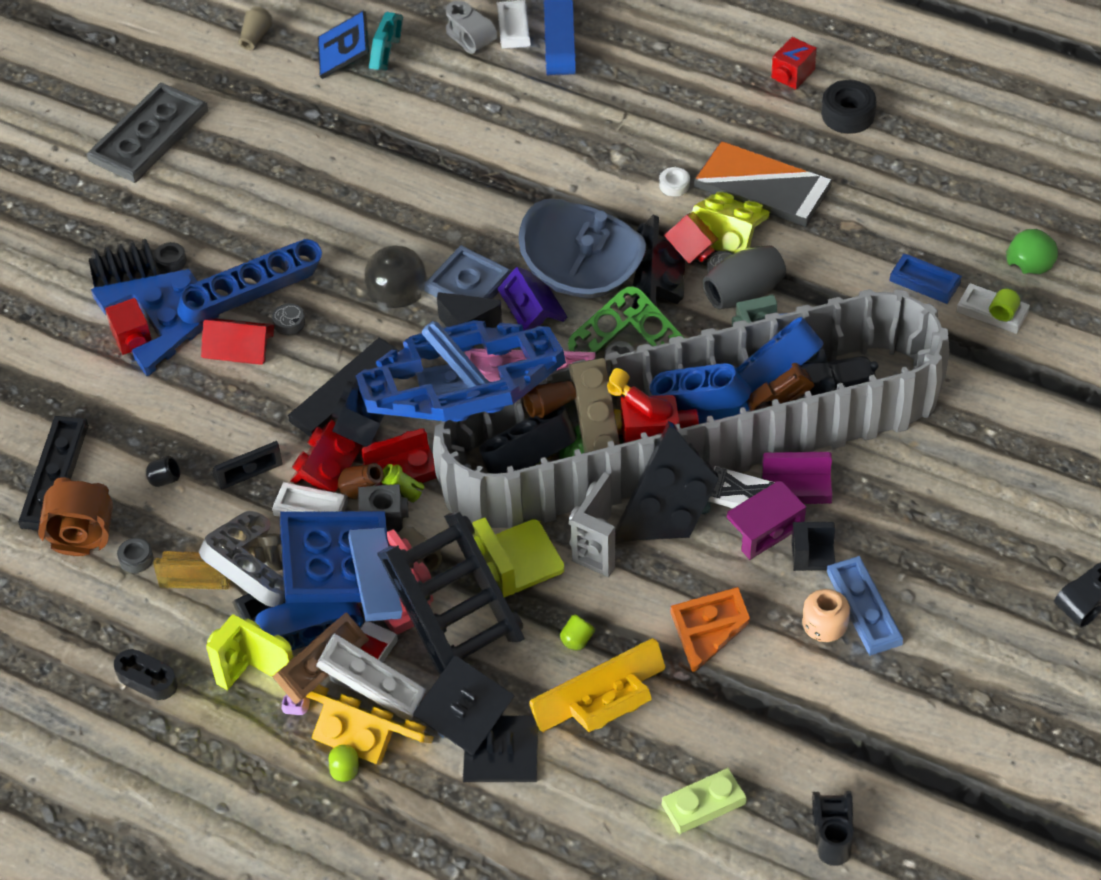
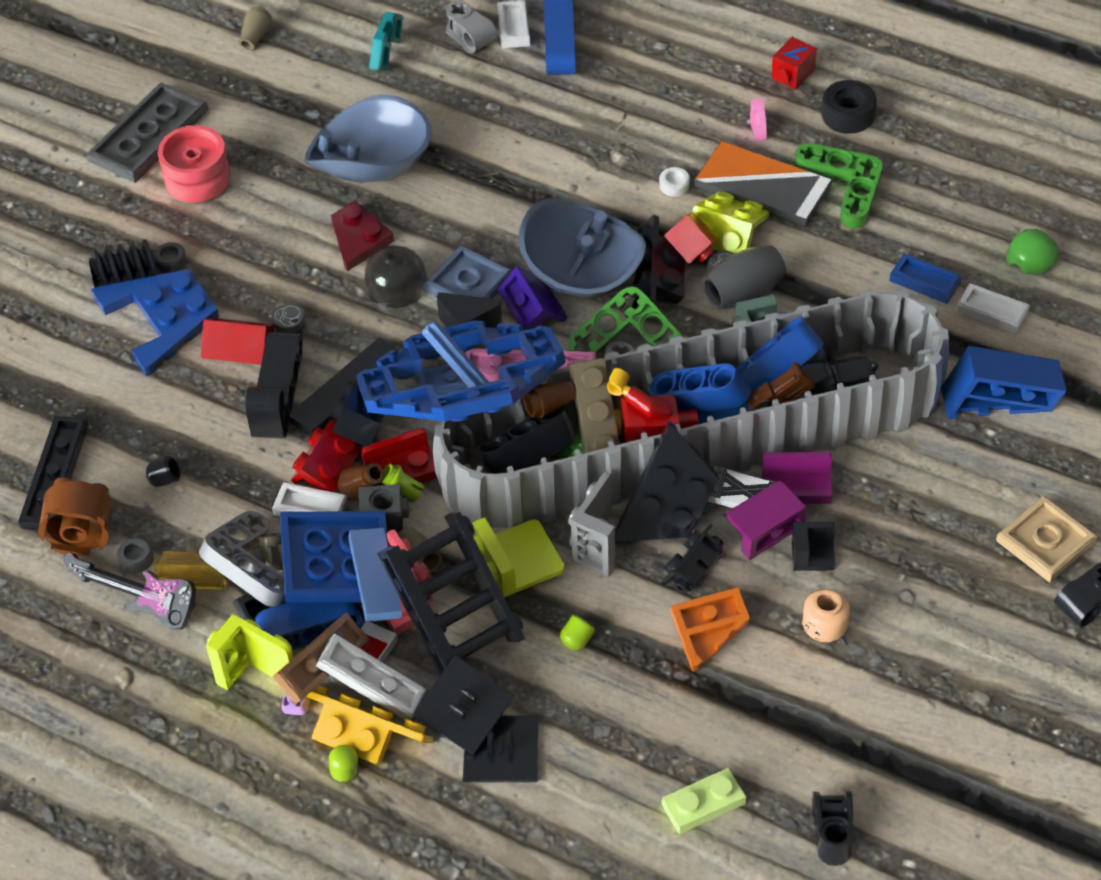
red brick [105,298,152,355] -> none
black beam [114,649,178,700] -> none
blue beam [177,239,322,324] -> none
black slope [212,440,283,490] -> none
piece [318,10,369,79] -> none
yellow bracket [530,638,665,732] -> none
medium blue tile [827,556,903,656] -> none
lime piece [989,288,1021,322] -> none
none -> piece [63,553,196,630]
none -> coral wheel [158,125,231,203]
none -> black beam [245,332,303,439]
none -> sand blue piece [304,95,432,183]
none -> dark red wing [331,200,394,271]
none -> black hinge [661,523,724,594]
none -> bright pink tile [750,98,766,141]
none -> bright green beam [795,143,883,228]
none -> blue wedge [941,346,1067,418]
none -> tan plate [996,495,1097,582]

